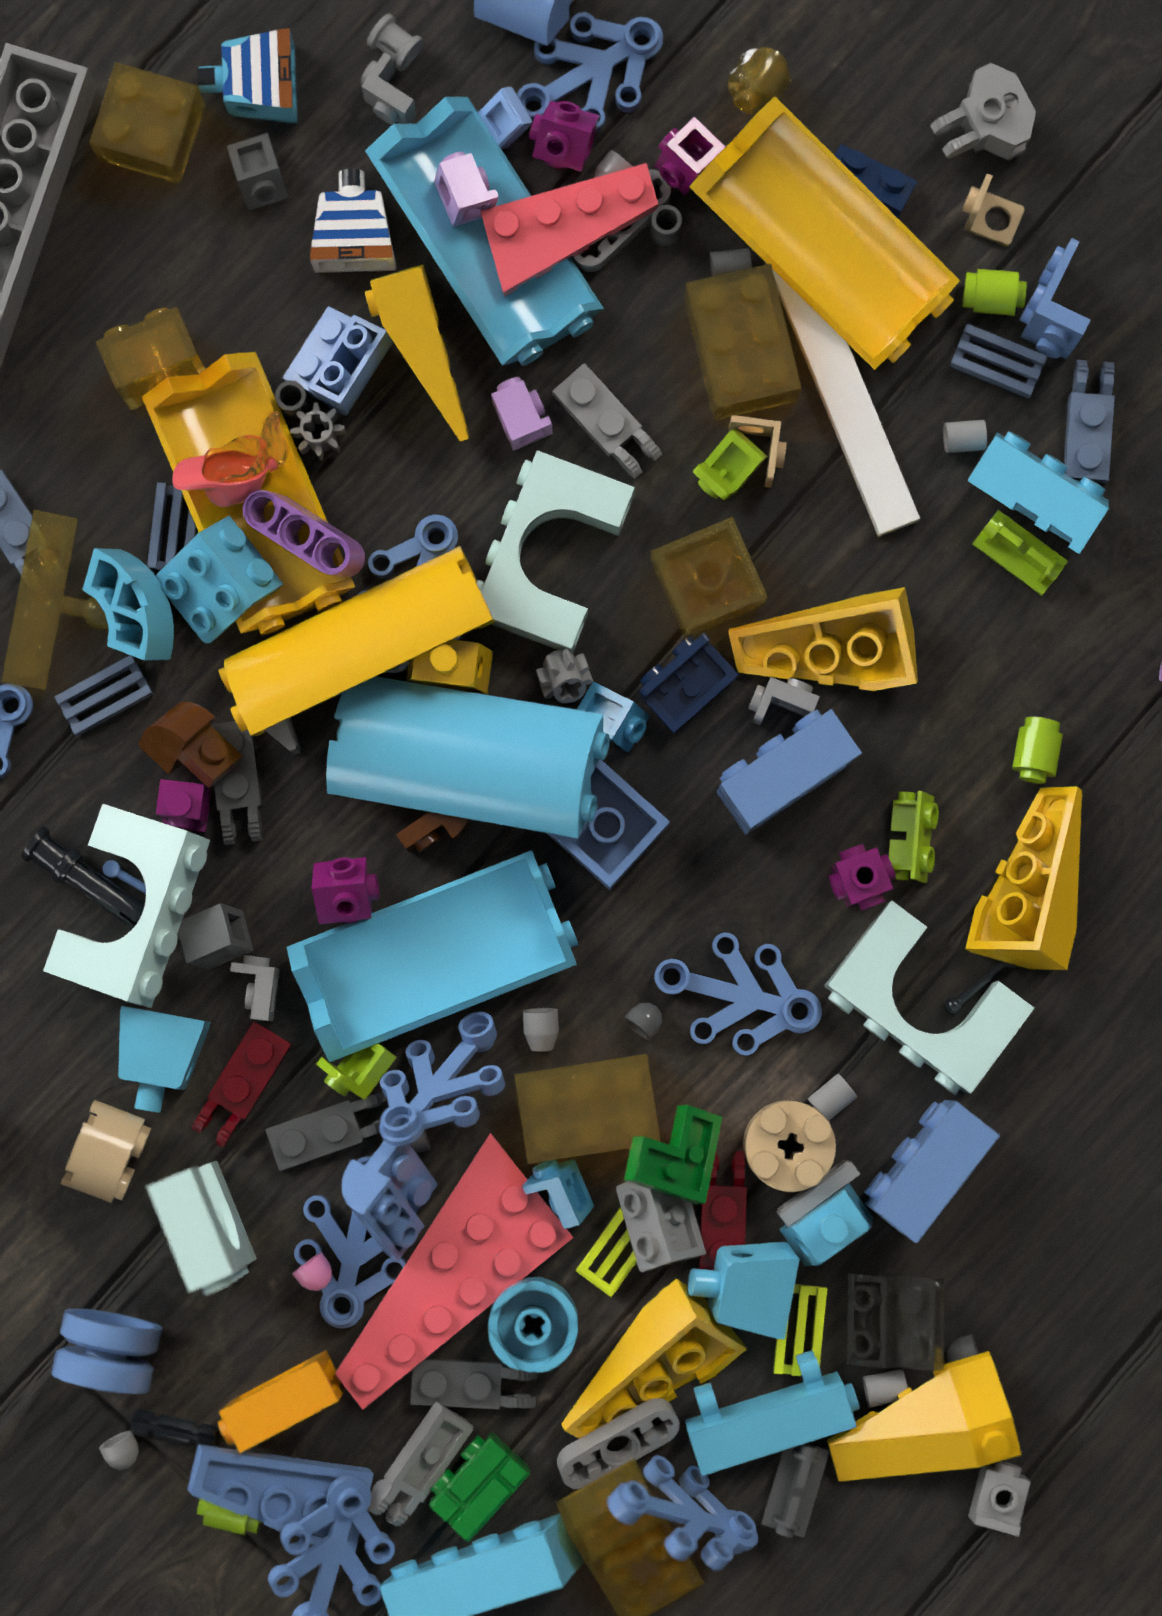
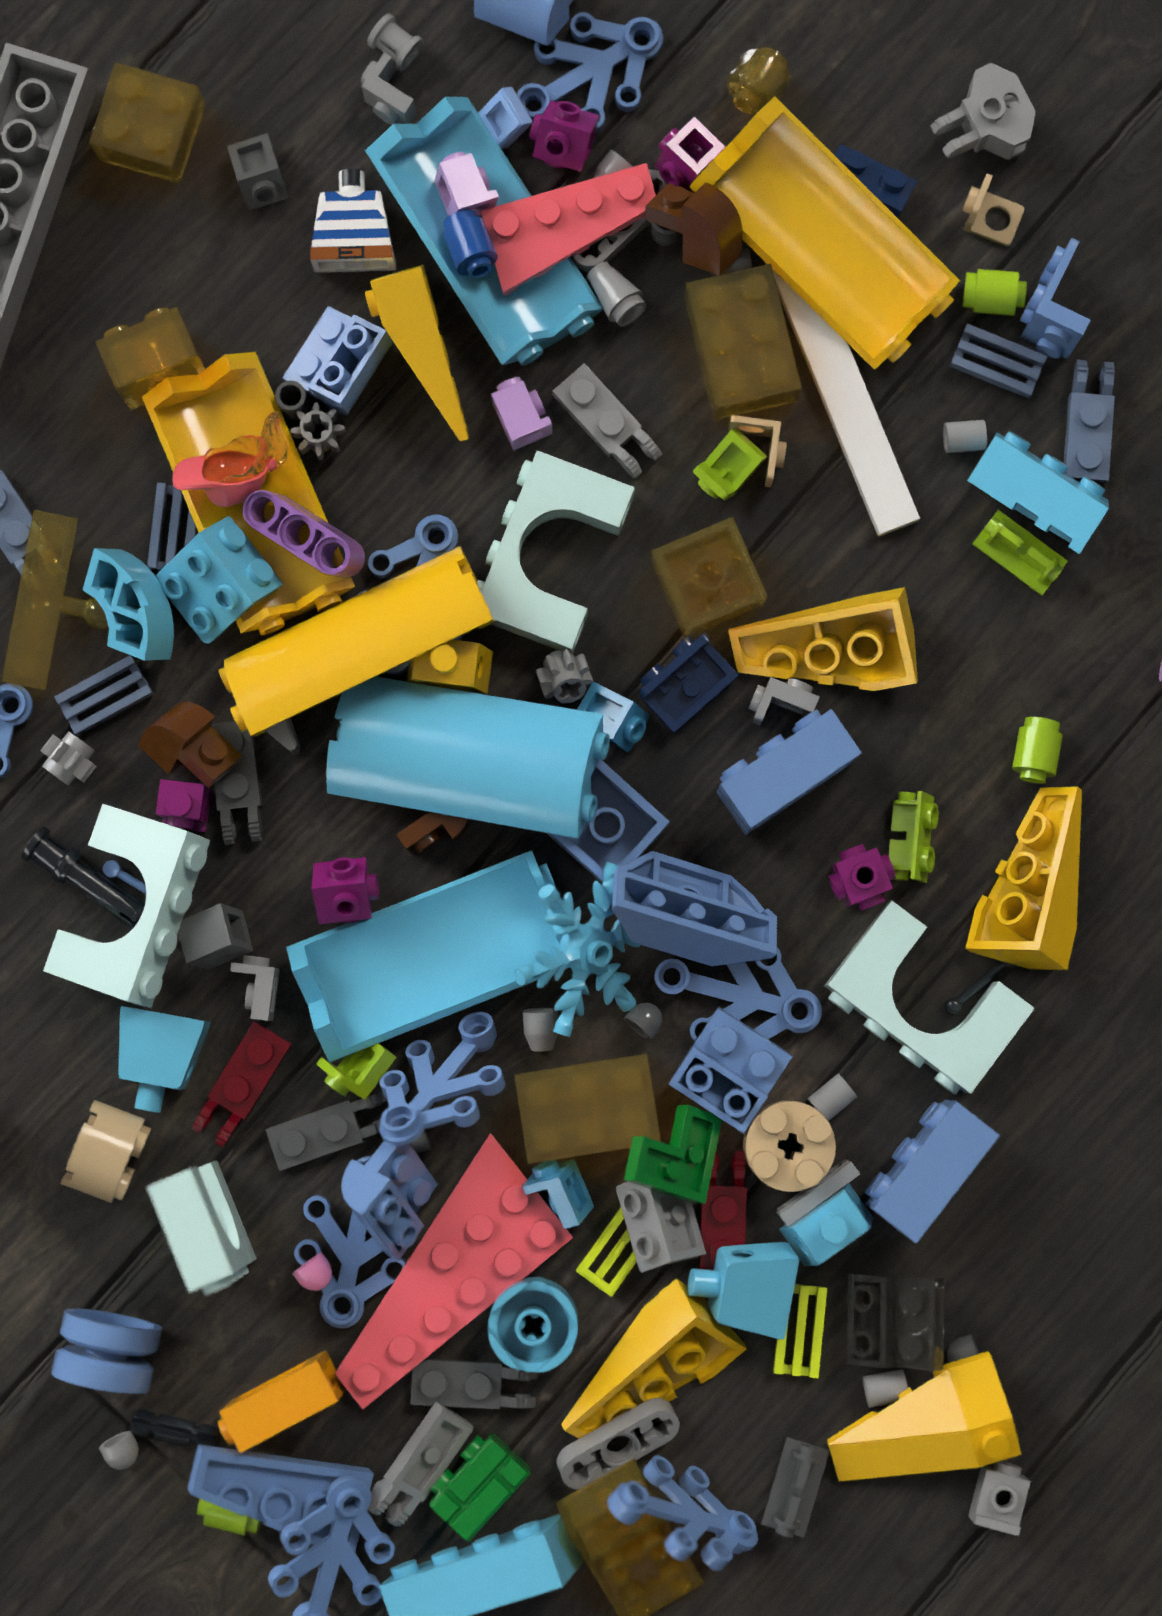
torso [198,28,297,123] -> none
medium azure brick [685,1350,860,1476] -> none
none -> light grey gear [40,731,96,786]
none -> blue brick [443,209,498,278]
none -> medium azure piece [515,862,641,1037]
none -> light grey cone [587,261,646,327]
none -> medium blue wedge [612,851,777,966]
none -> reddish brown brick [646,182,743,276]
none -> medium blue brick [669,1007,793,1134]

